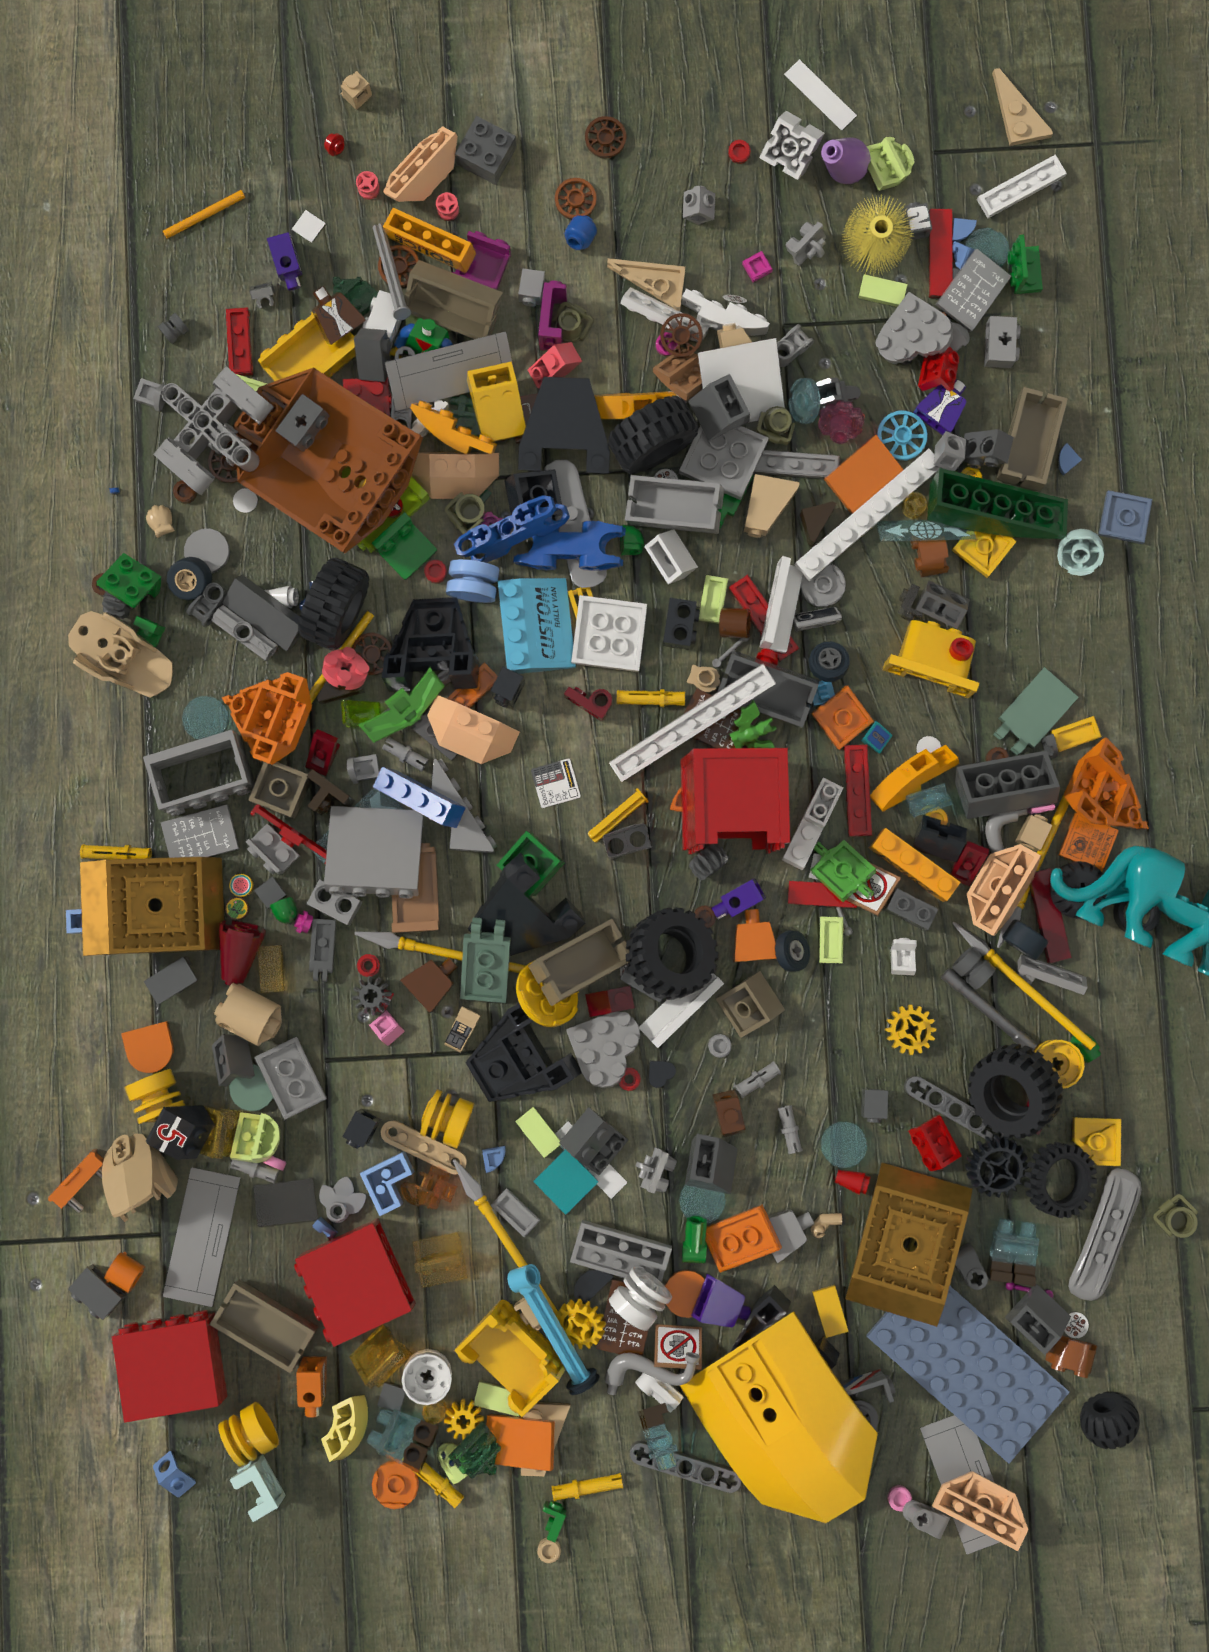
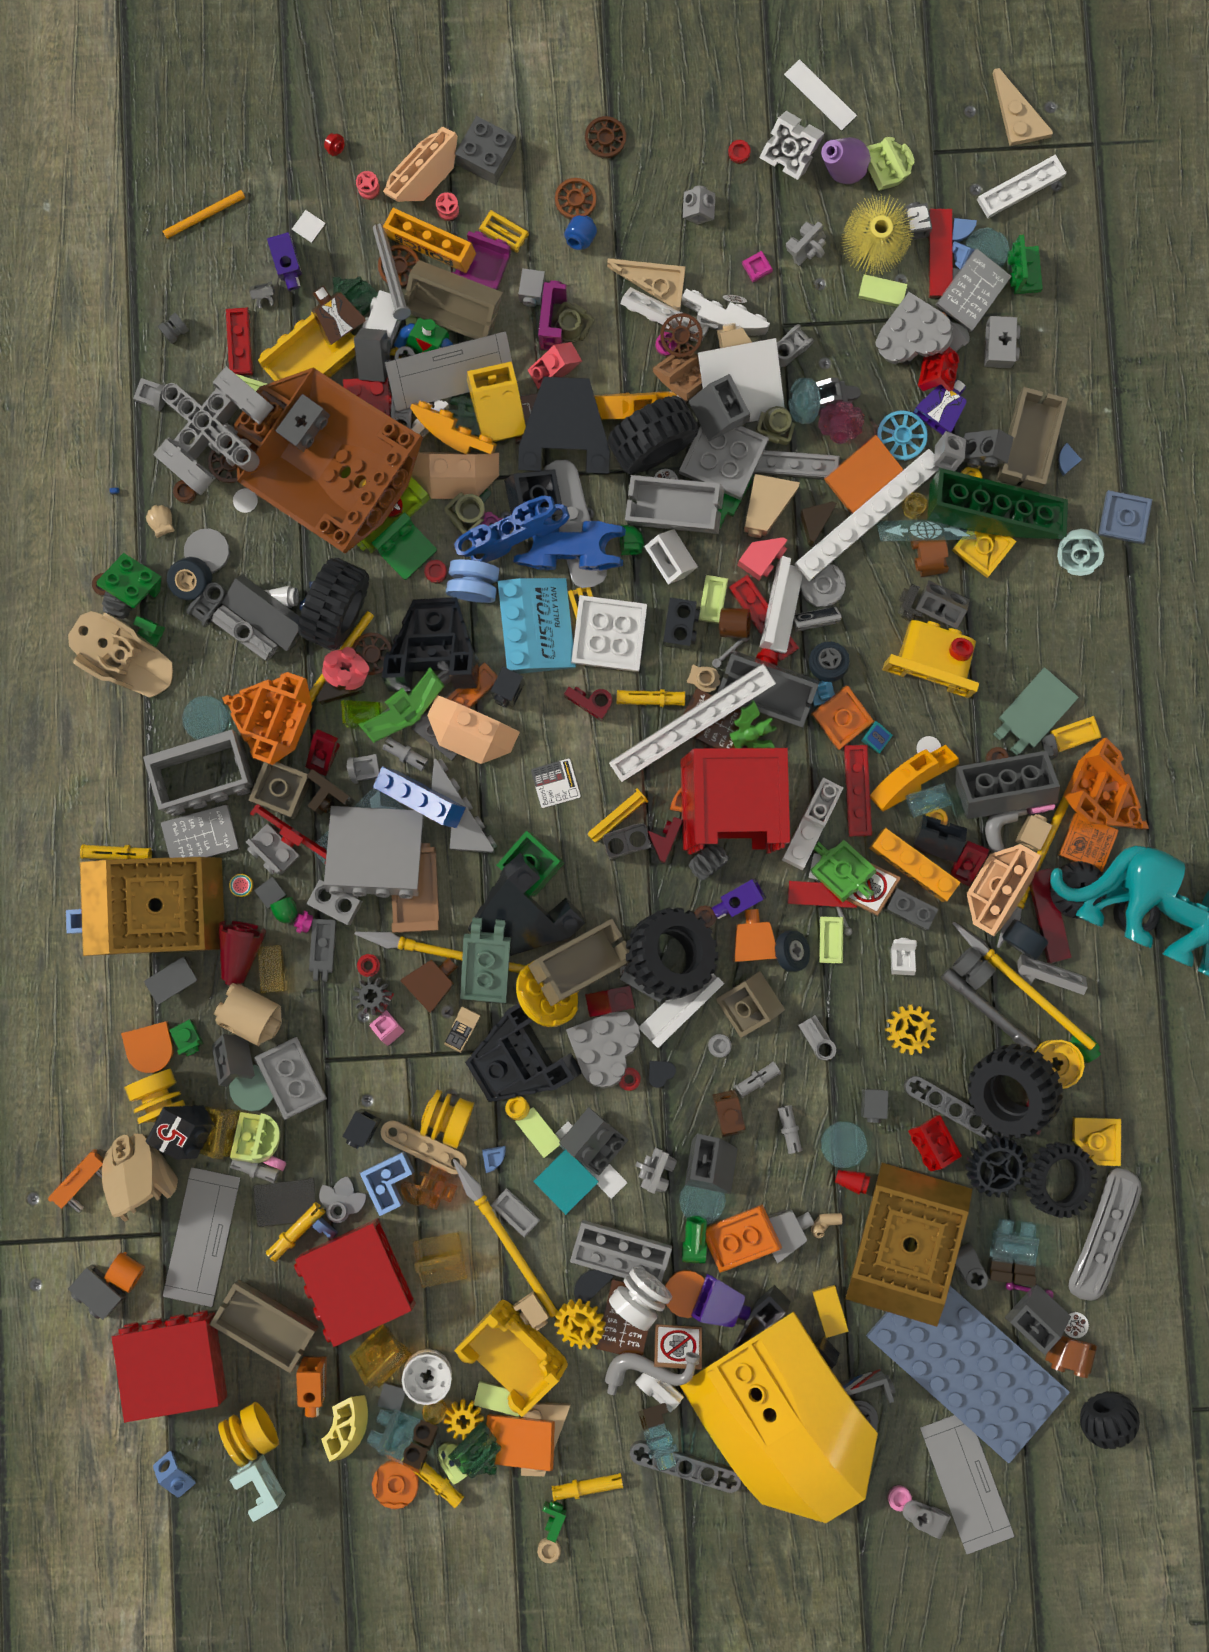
tile [225,897,250,920] -> none
tan brick [341,71,372,110] -> none
medium azure piece [507,1264,600,1395] -> none
light nougat wedge [932,1471,1029,1551] -> none
olive piece [1153,1194,1198,1238] -> none
none -> green bracket [169,1019,204,1057]
none -> yellow pin [266,1202,325,1262]
none -> yellow tile [479,210,529,253]
none -> yellow tile [505,1096,530,1121]
none -> dark red slope [648,817,682,864]
none -> coral slope [737,537,787,581]
none -> light grey piece [798,1015,836,1061]

